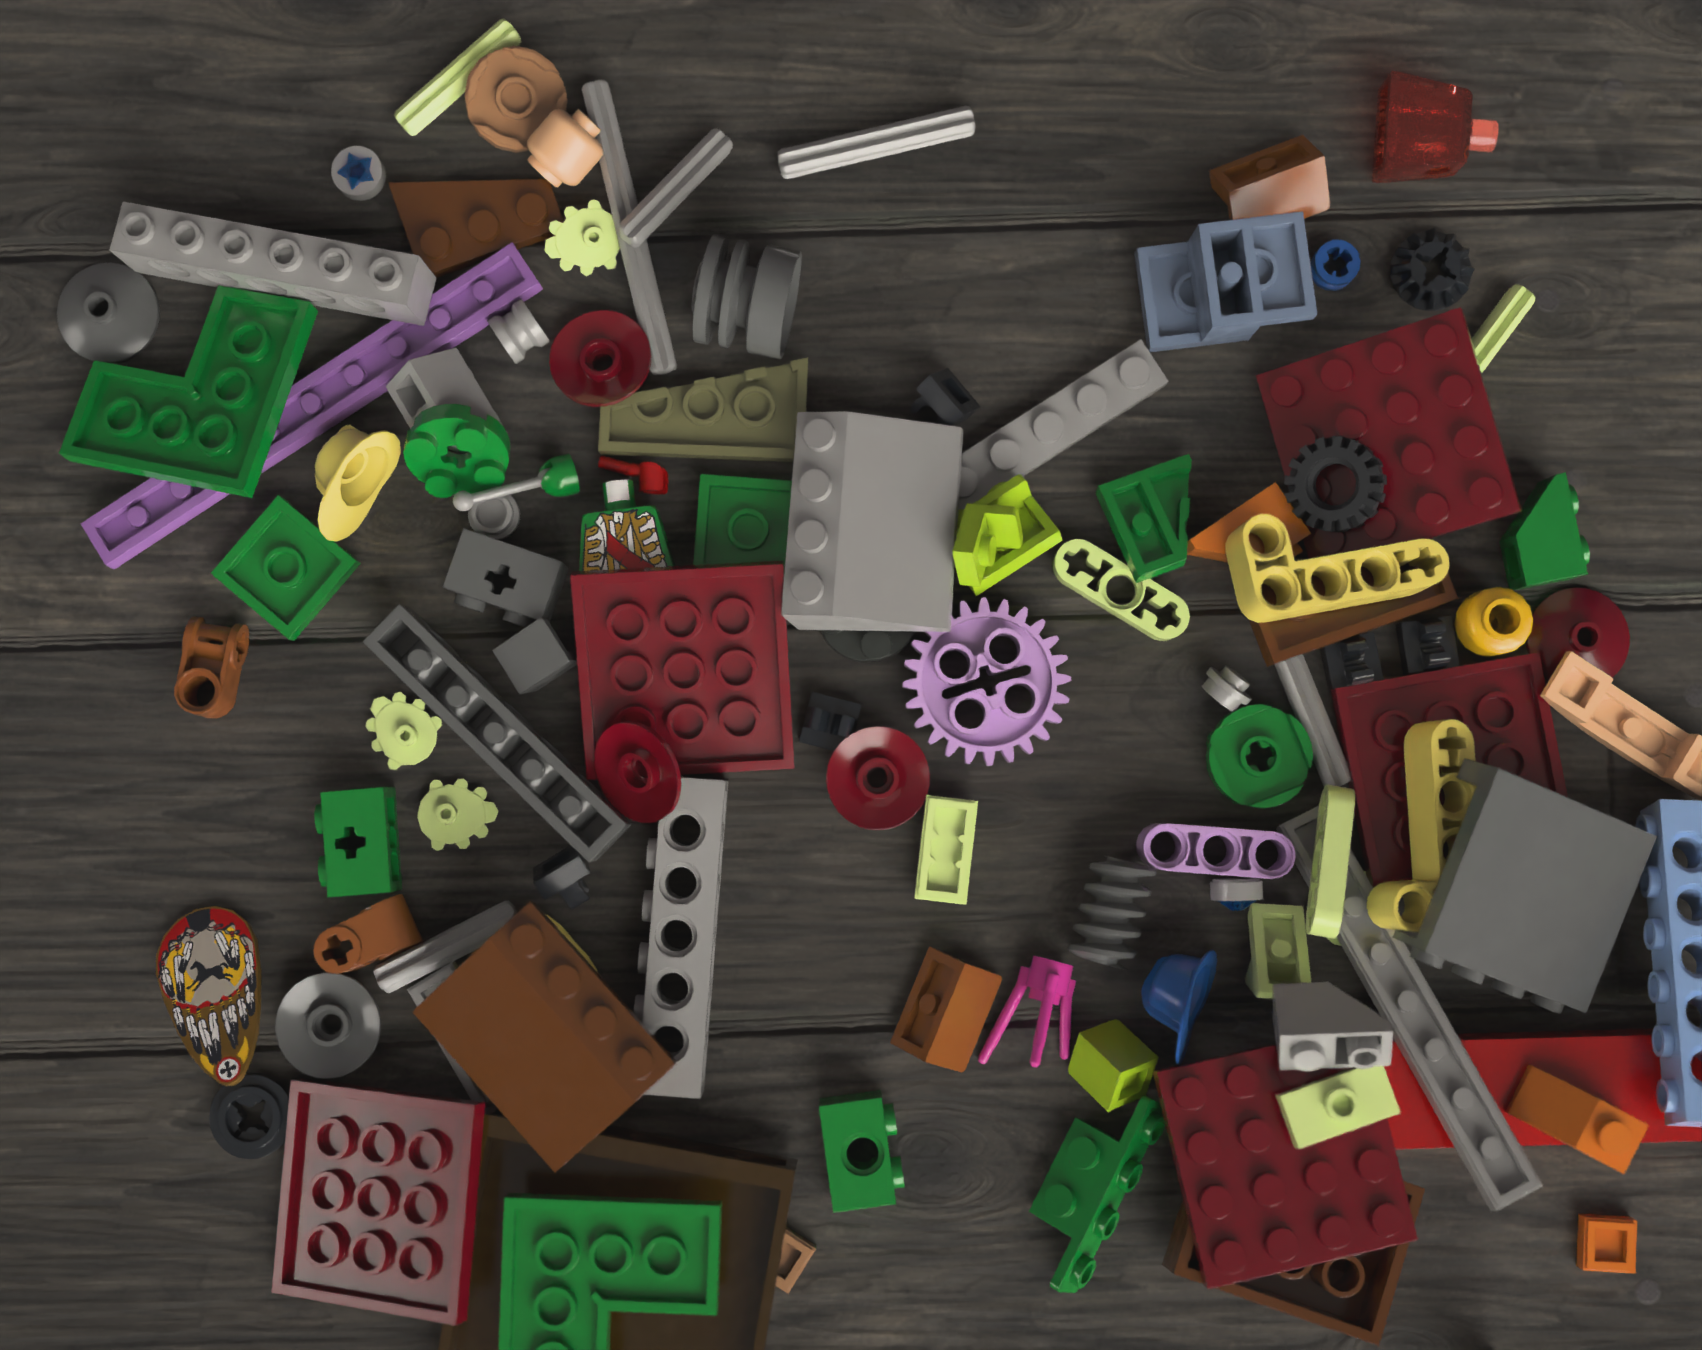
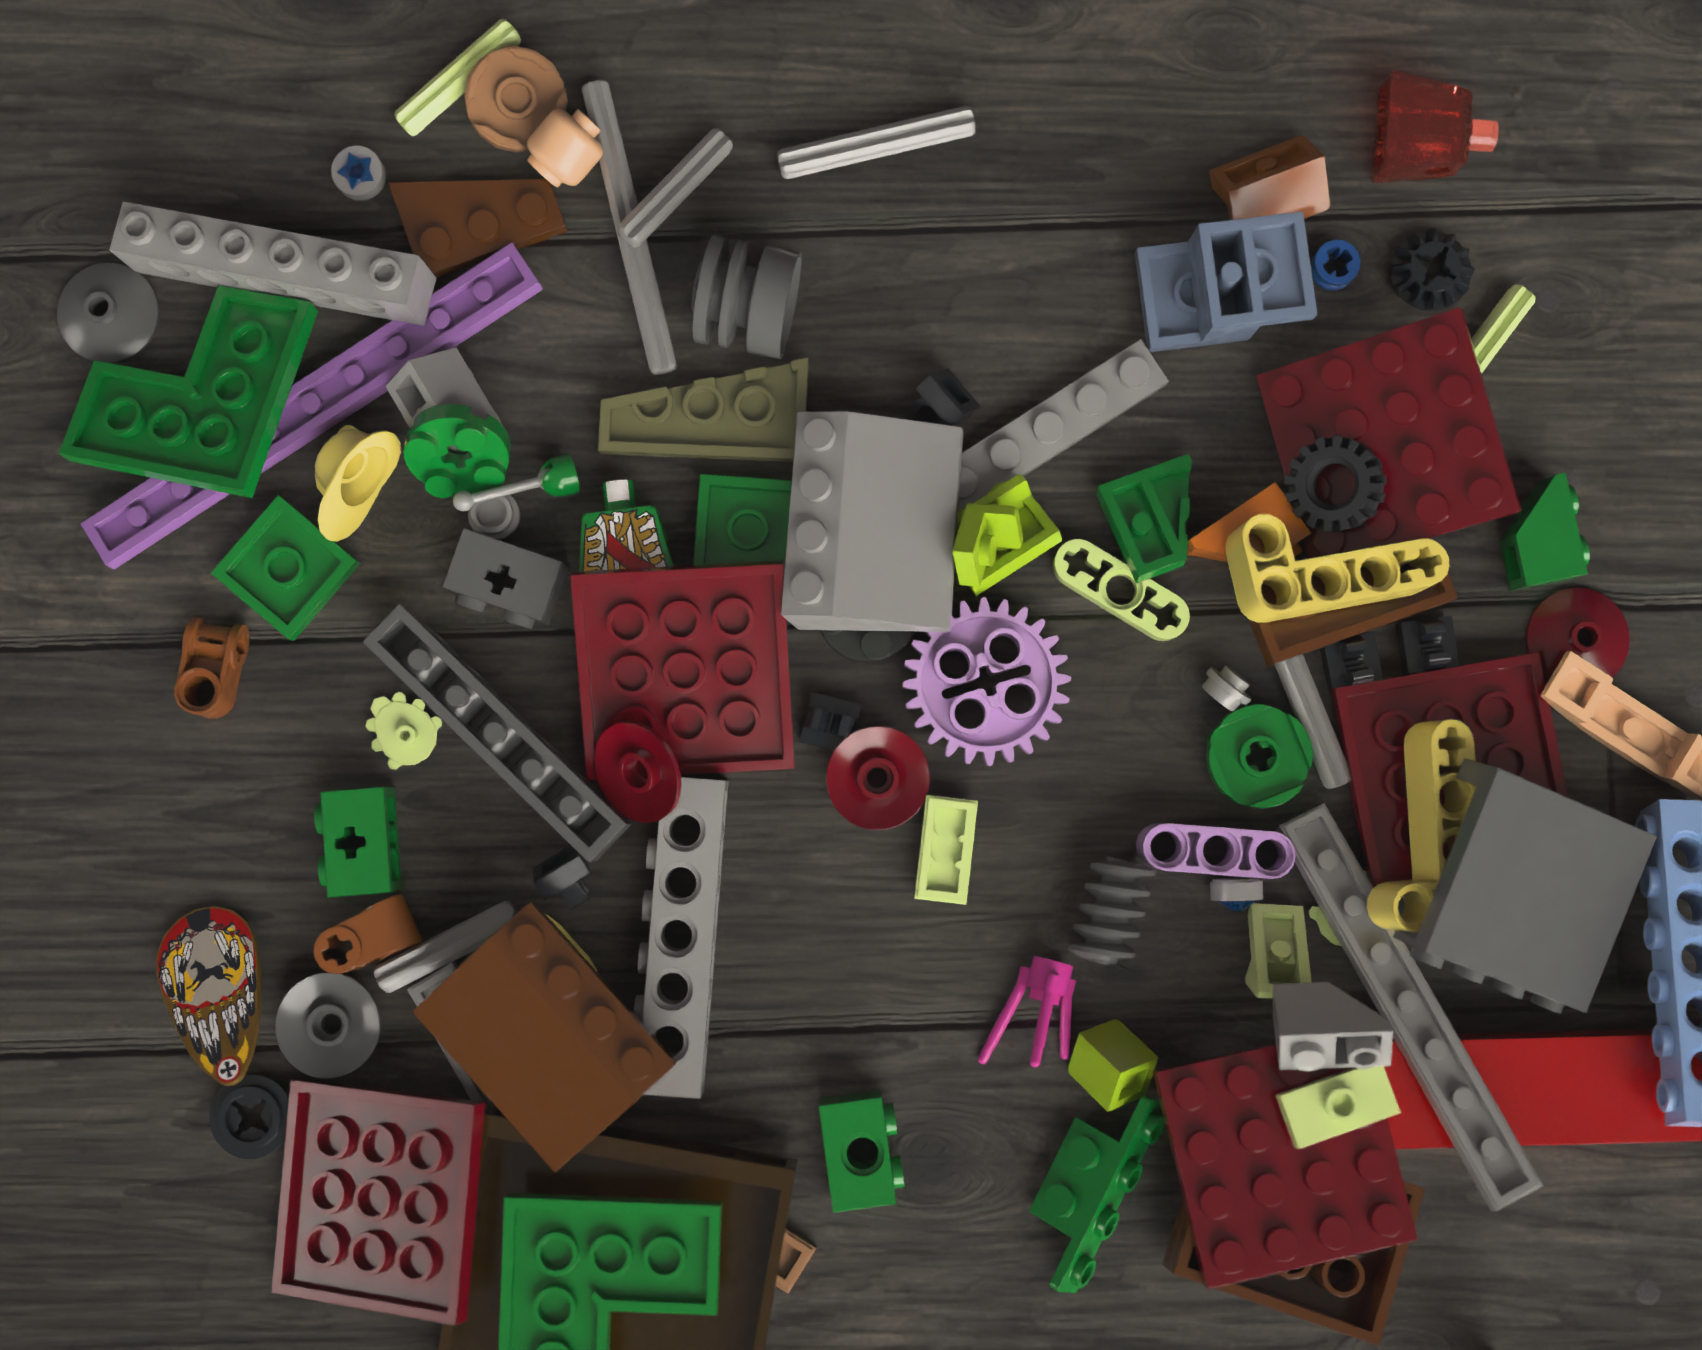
yellowish green piece [417,778,499,851] -> none
light grey wheel [487,299,550,364] -> none
dark grey panel [492,618,577,694] -> none
yellowish green piece [544,199,620,276] -> none
dark red dish [549,310,652,407] -> none
red hand [598,455,669,495] -> none
dark orange panel [890,946,1002,1072] -> none
blue piece [1141,950,1217,1065] -> none
yellowish green beam [1306,785,1355,939] -> none
yellow head [1454,587,1533,657] -> none
orange slope [1505,1065,1649,1174] -> none
orange tile [1576,1213,1637,1274] -> none

